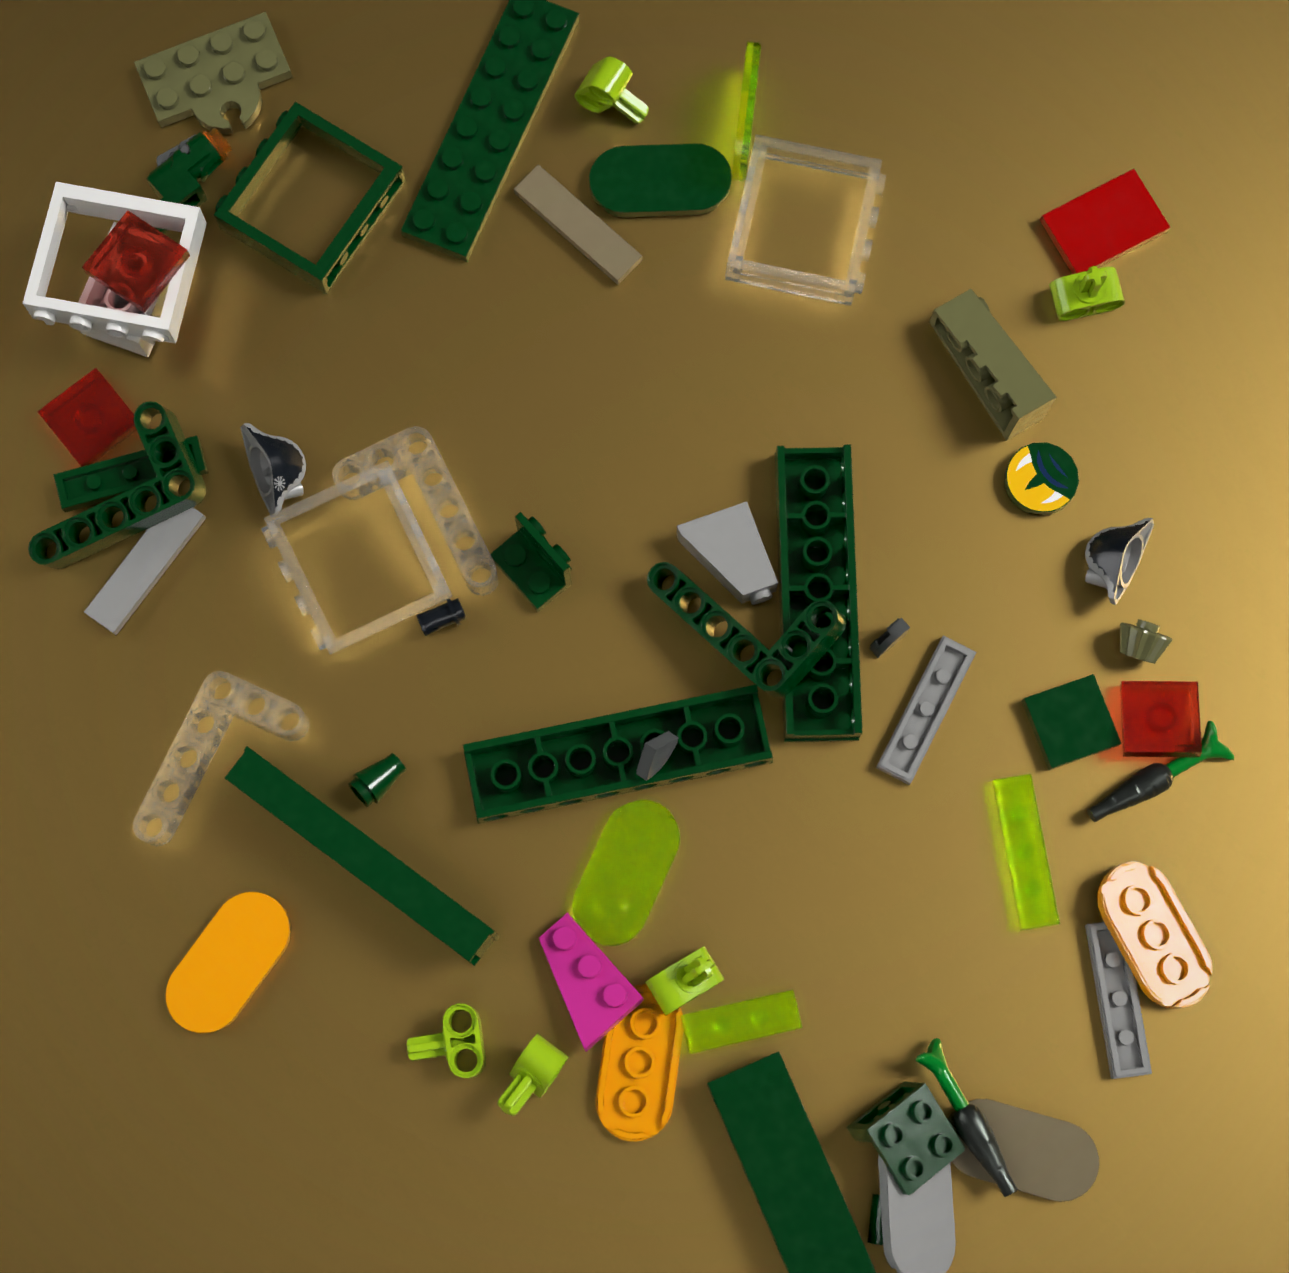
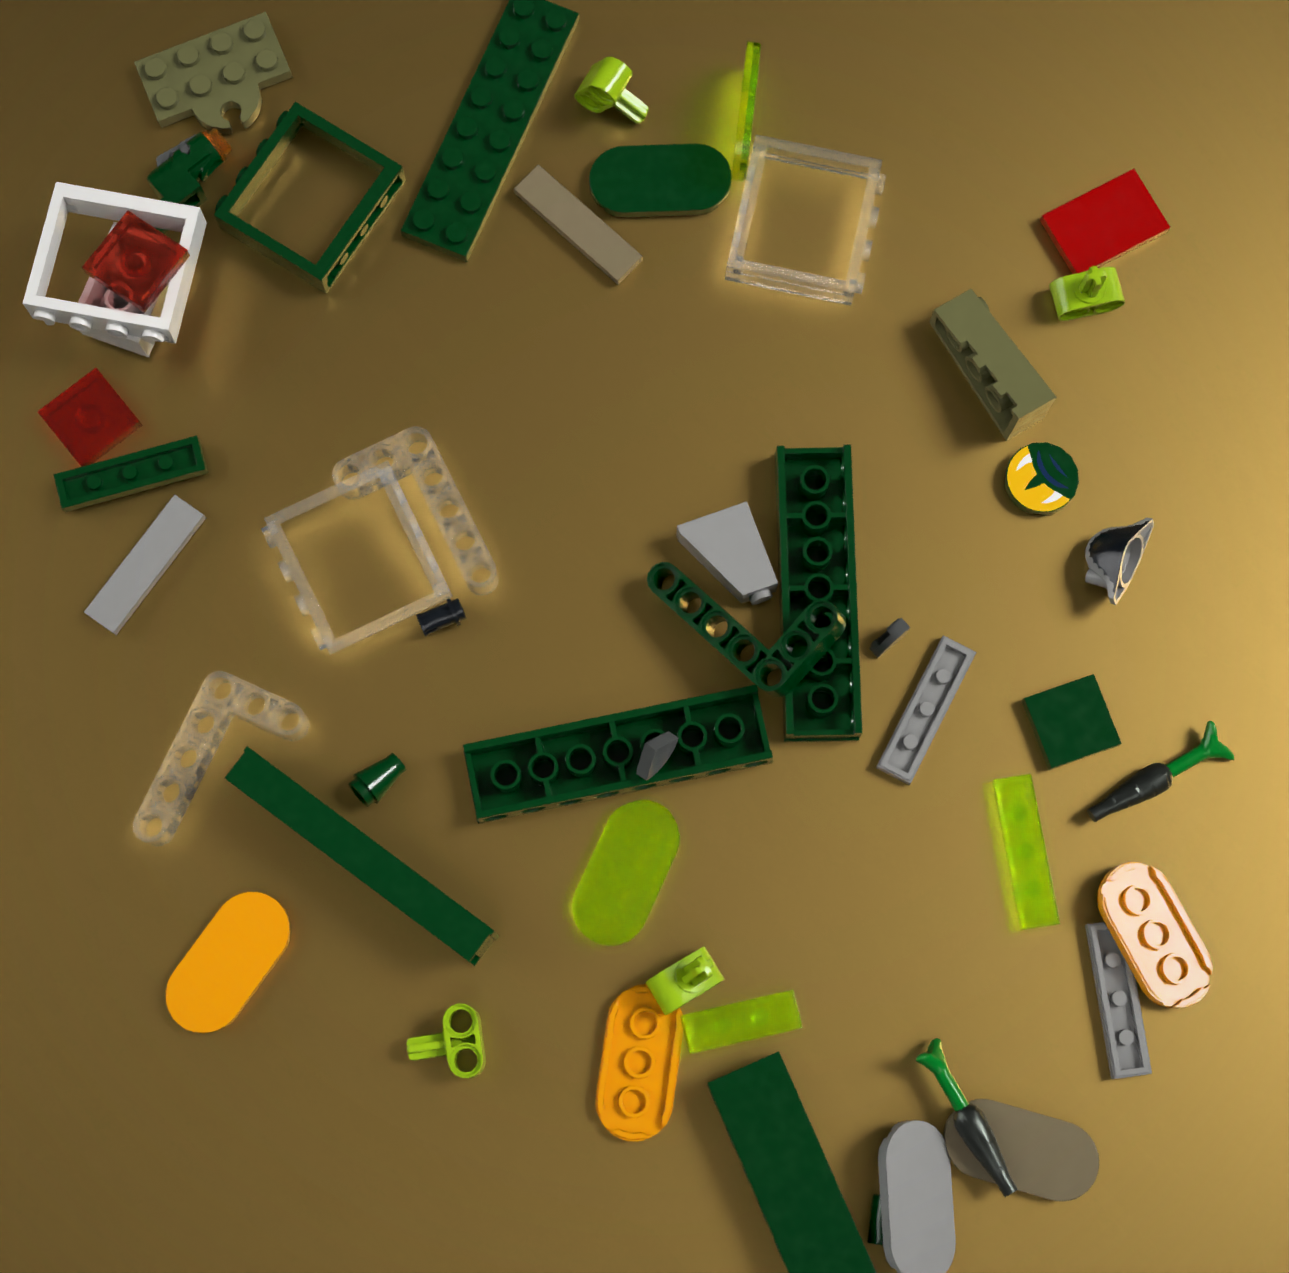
dark green beam [28,401,206,569] -> none
hat [240,423,306,517] -> none
dark green bracket [490,512,572,612] -> none
lime beam [497,1033,569,1116] -> none
dark pink wing [539,912,644,1052] -> none
dark green bracket [847,1082,965,1195] -> none
olive piece [1120,619,1172,664] -> none
clear red tile [1120,681,1202,757] -> none

